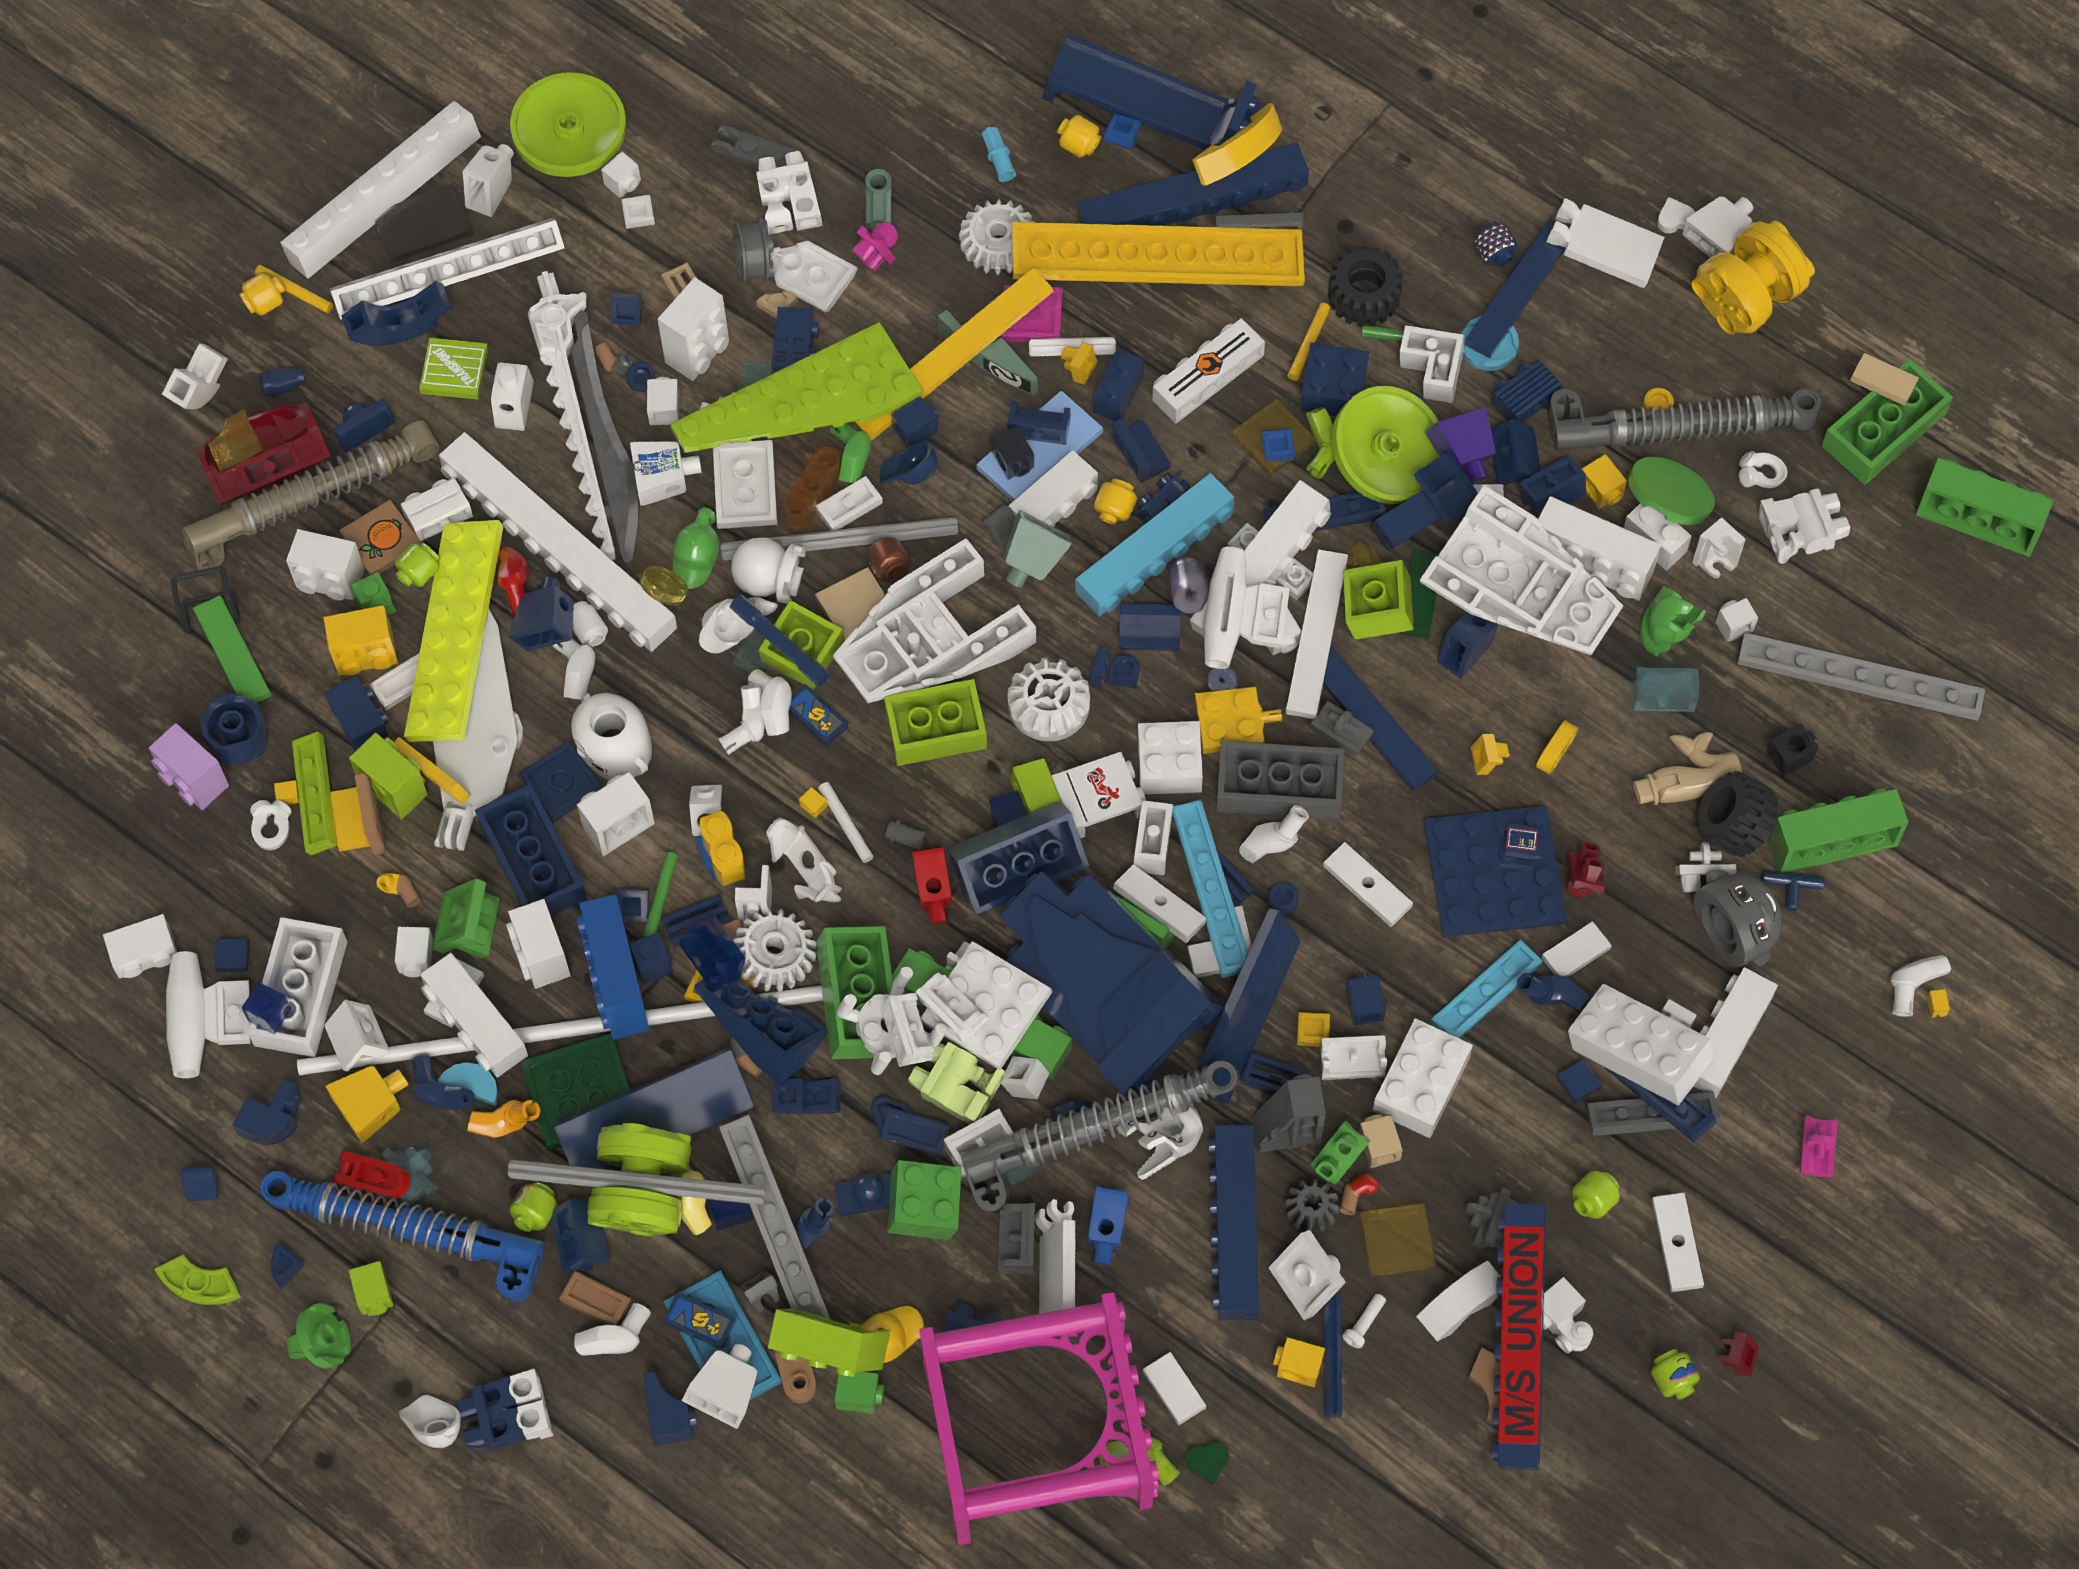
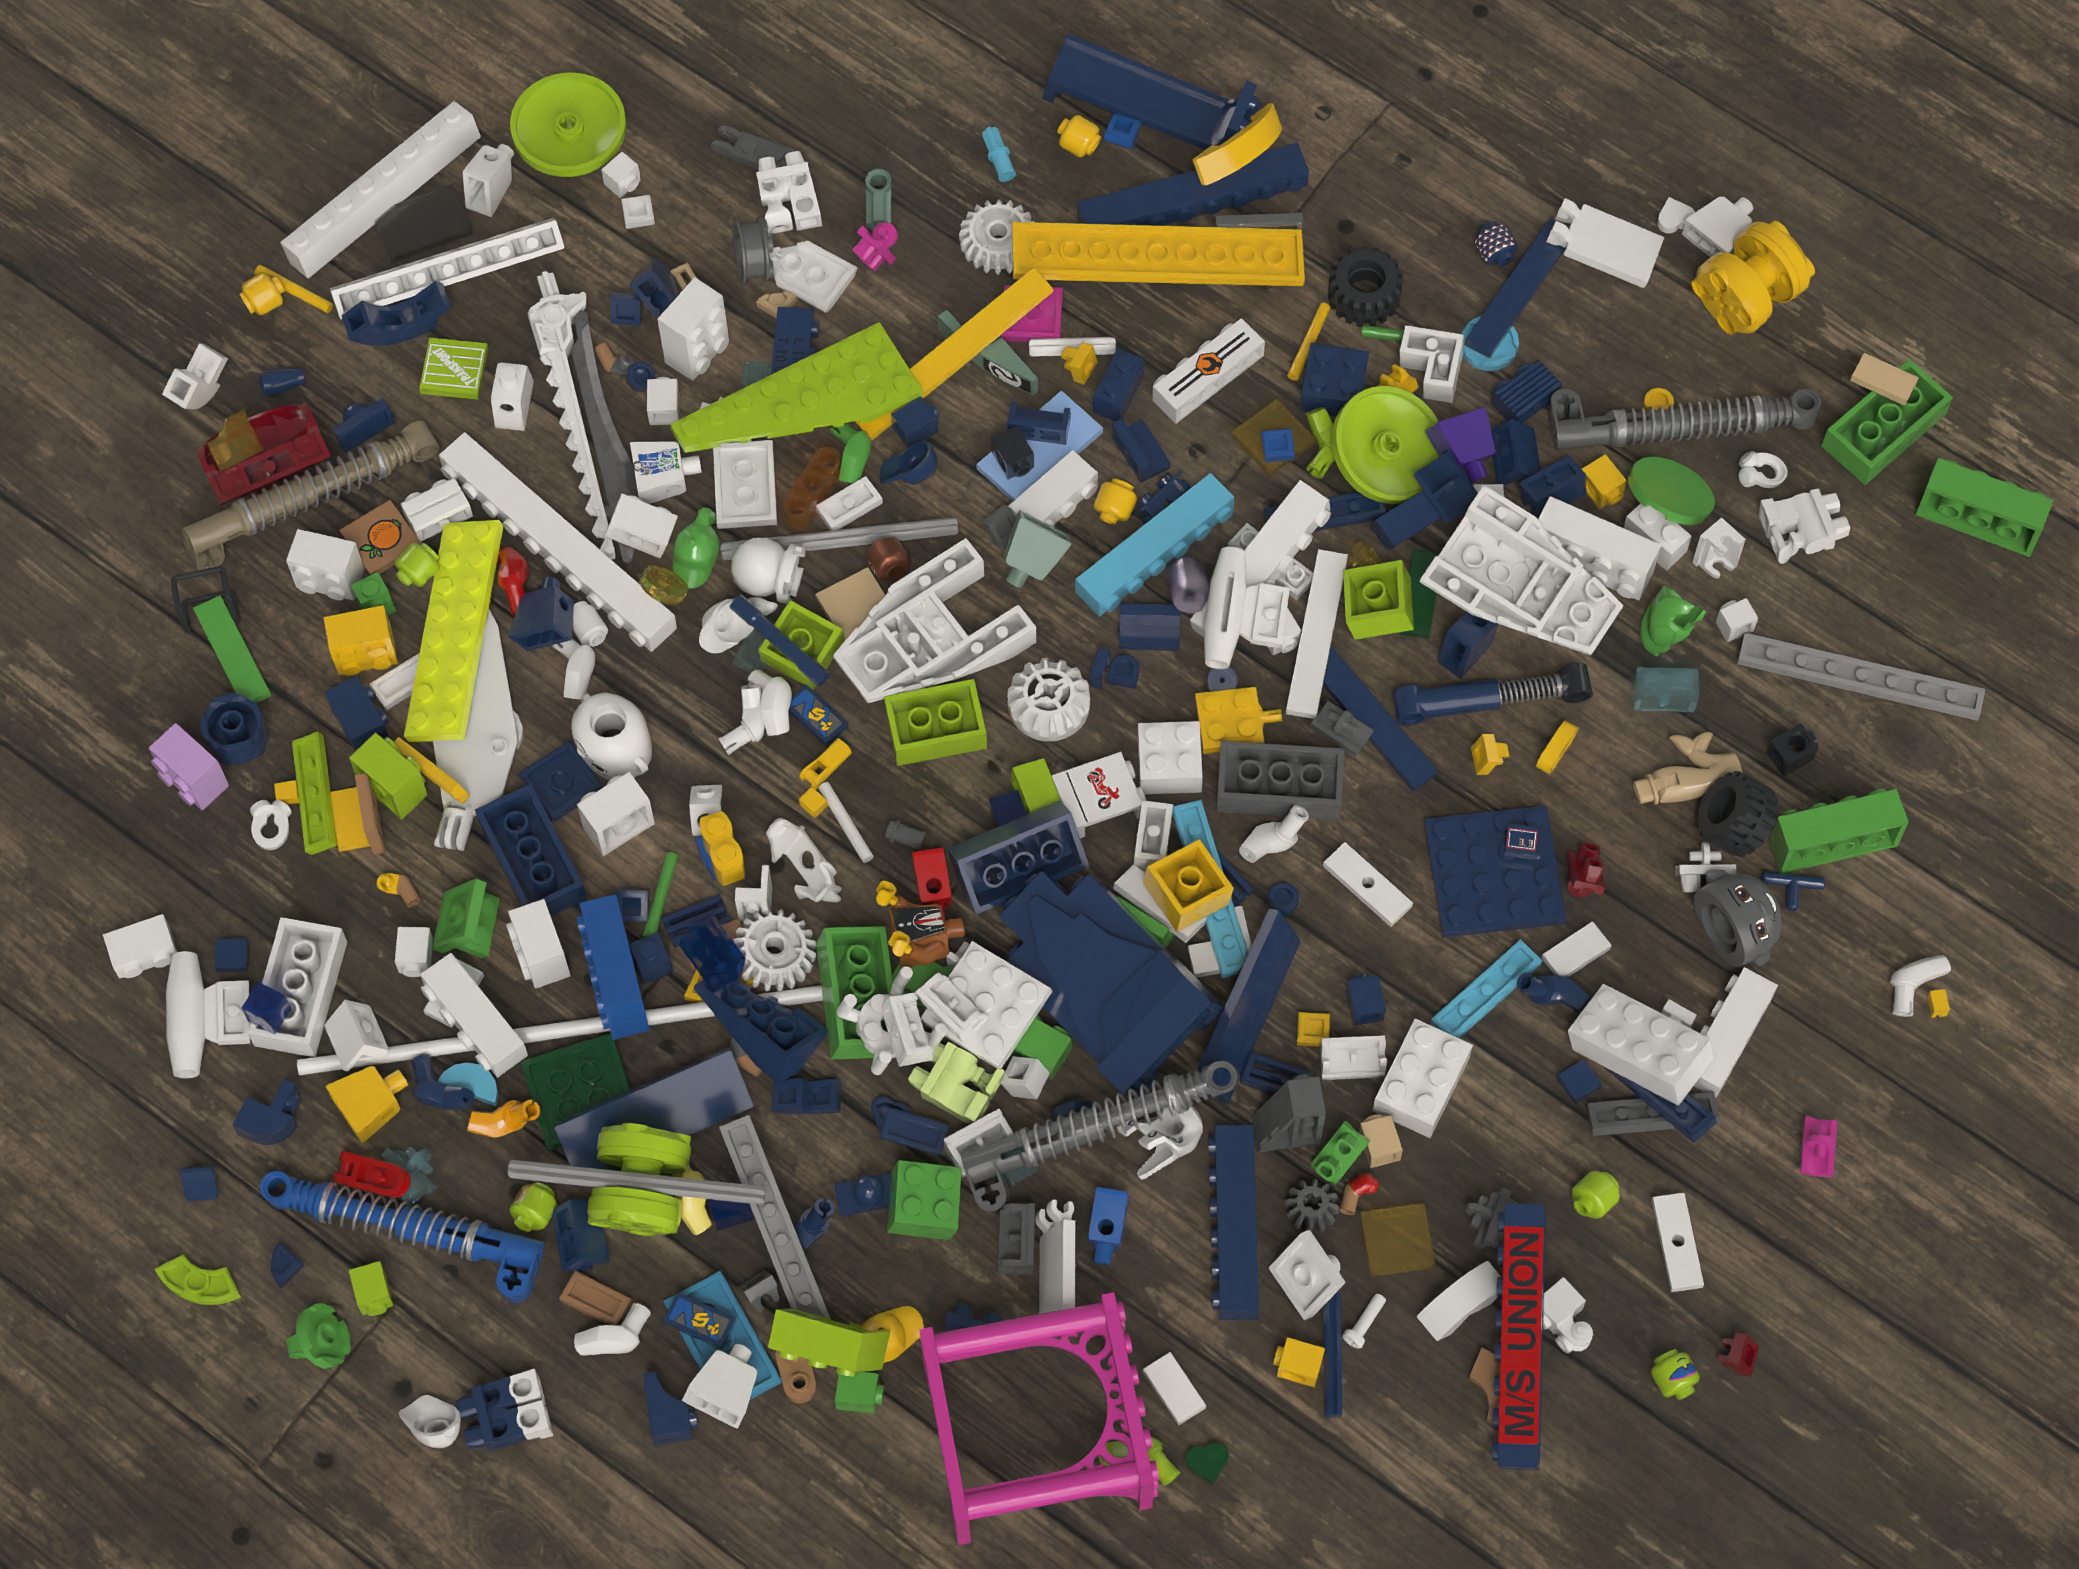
none -> white brick [605,494,678,558]
none -> dark blue arch [629,257,680,319]
none -> yellow bar [799,738,852,790]
none -> torso [876,881,965,969]
none -> yellow brick [1143,839,1234,932]
none -> yellow tile [1377,364,1419,393]
none -> piece [1392,663,1593,726]

